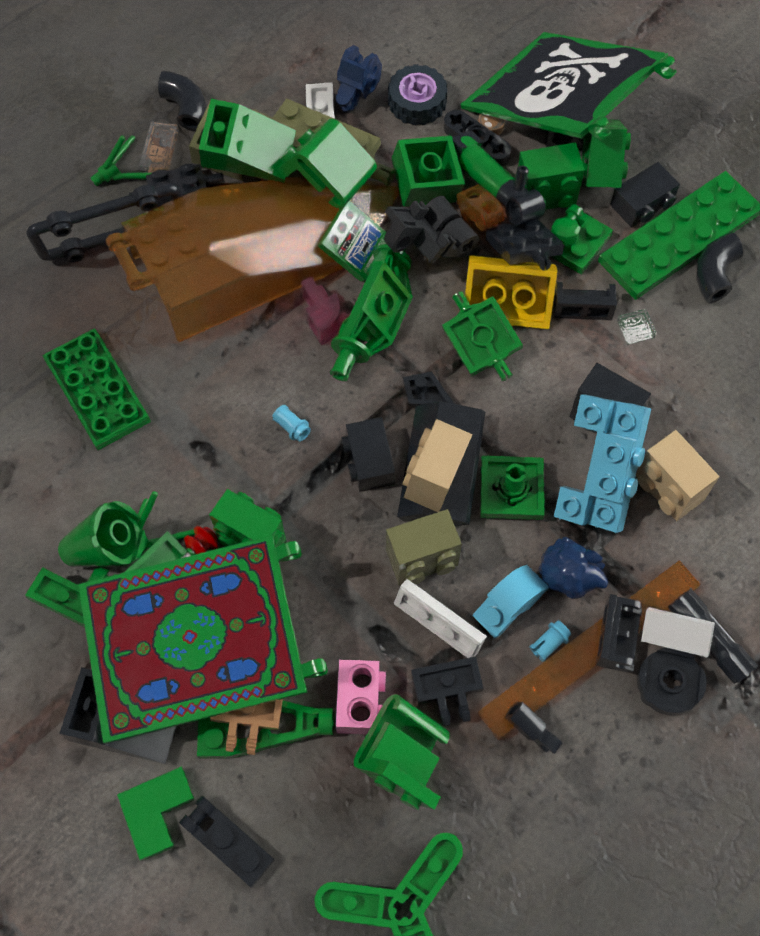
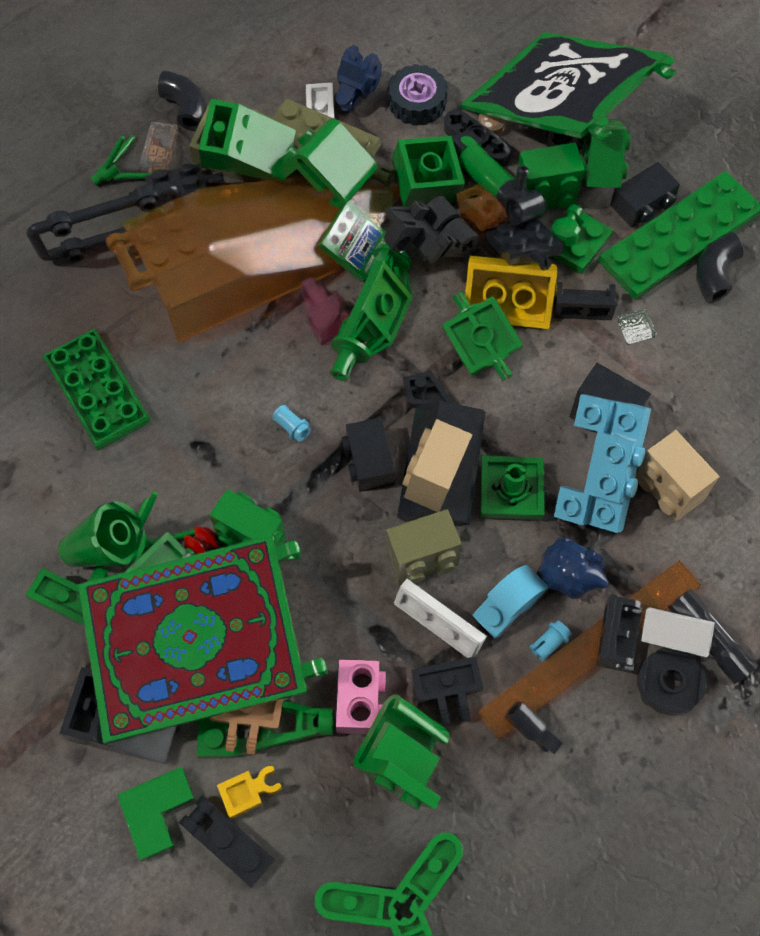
none -> yellow plate [217,766,283,819]

